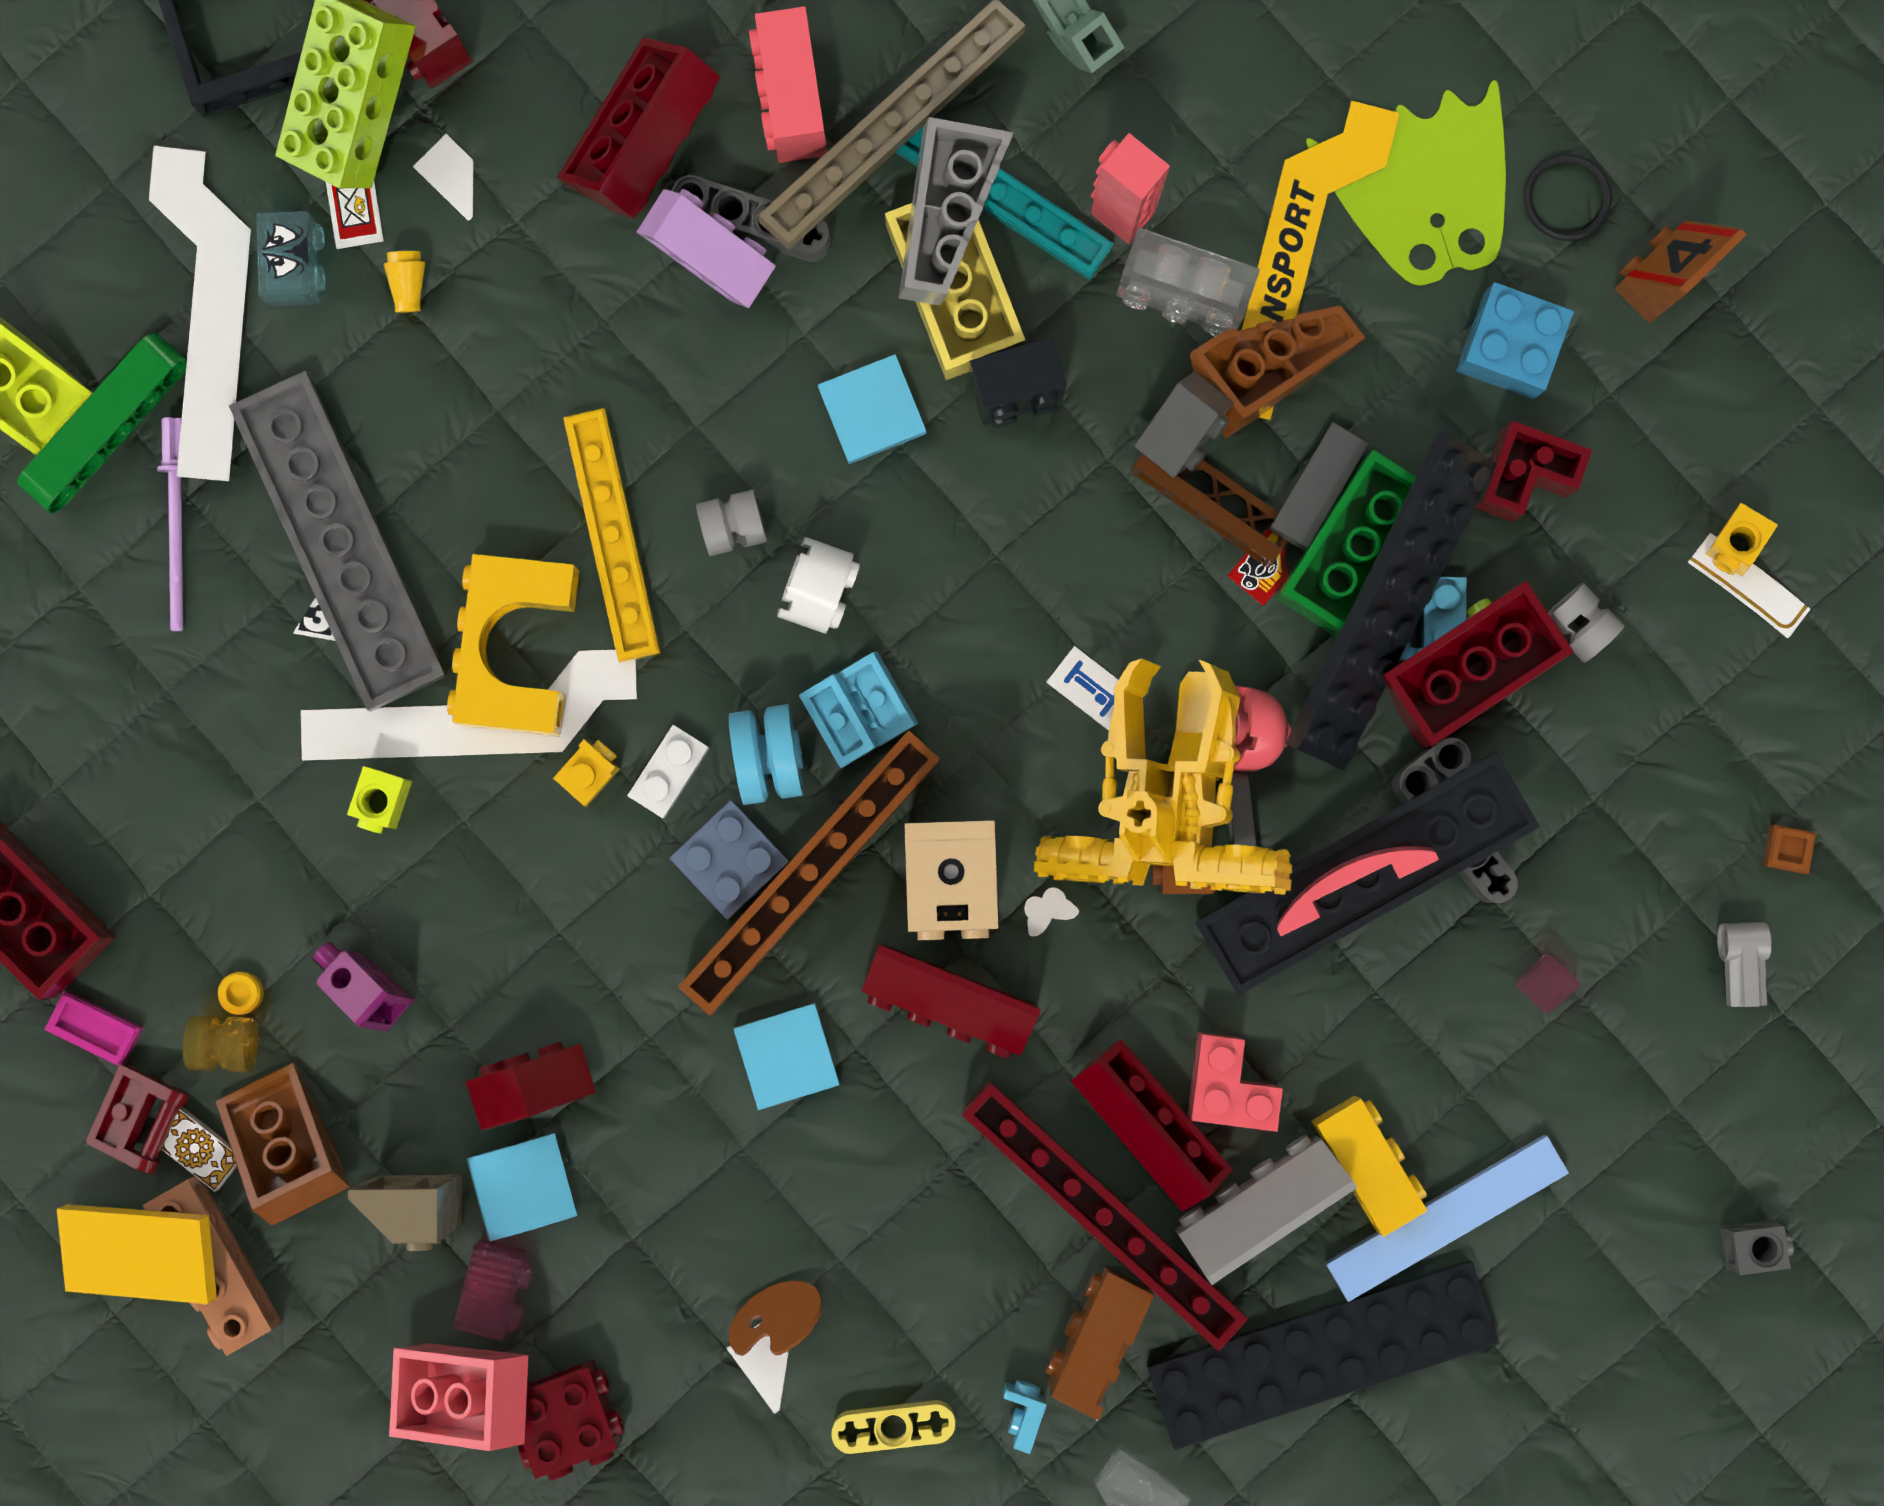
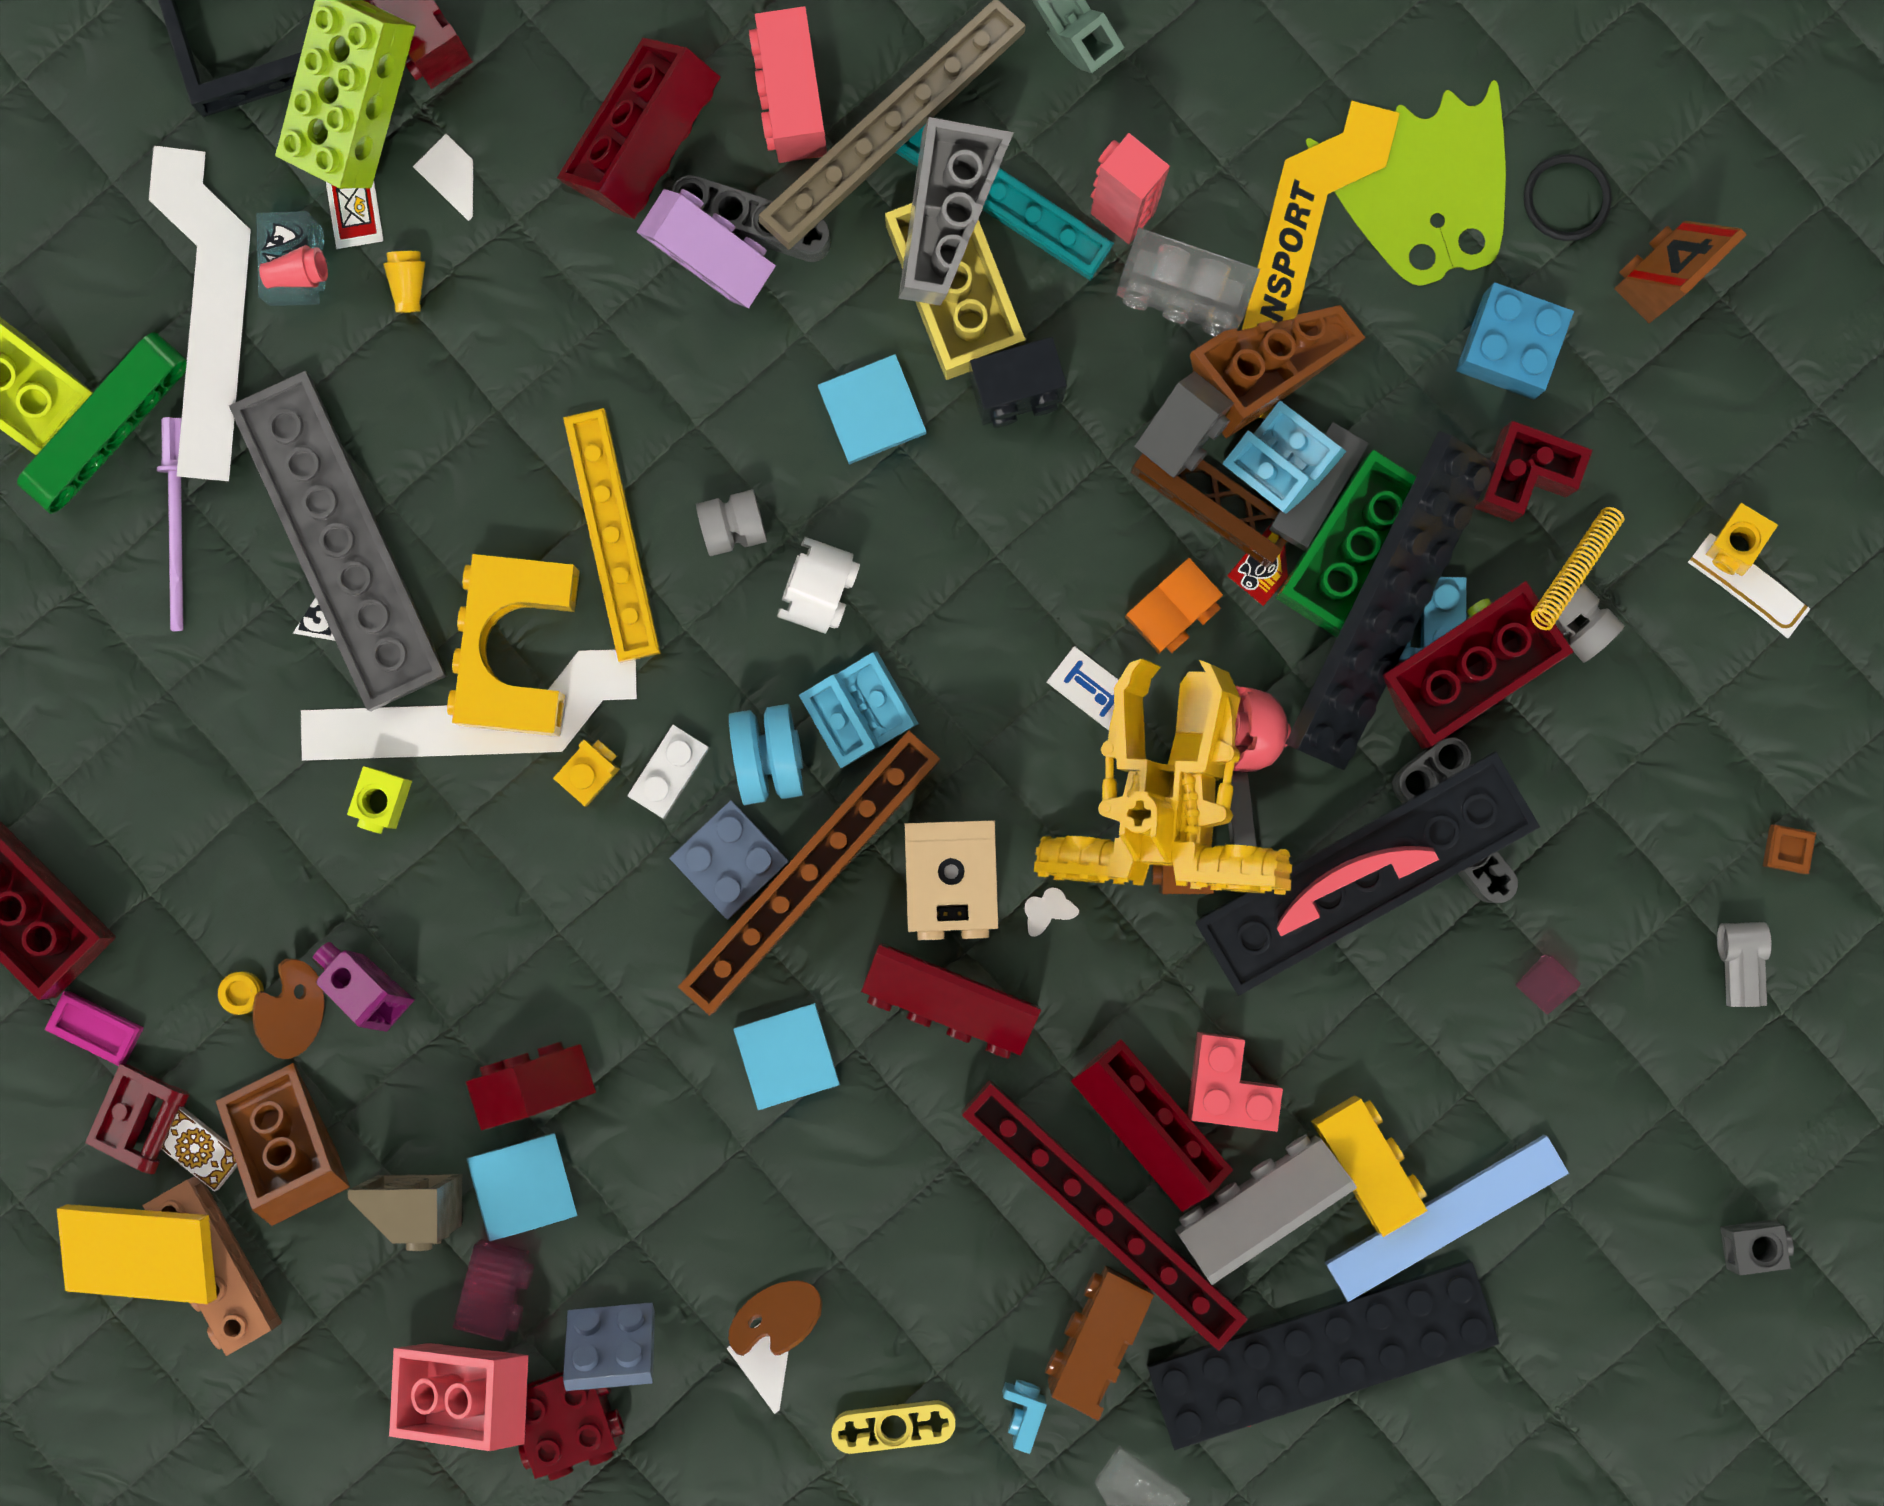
clear yellow wheel [183,1015,259,1073] -> none
none -> dark orange piece [253,958,324,1059]
none -> coral cone [259,245,328,289]
none -> sand blue plate [563,1303,655,1391]
none -> orange brick [1125,558,1223,654]
none -> medium azure slope [1222,400,1347,514]
none -> yellow piece [1531,507,1625,630]

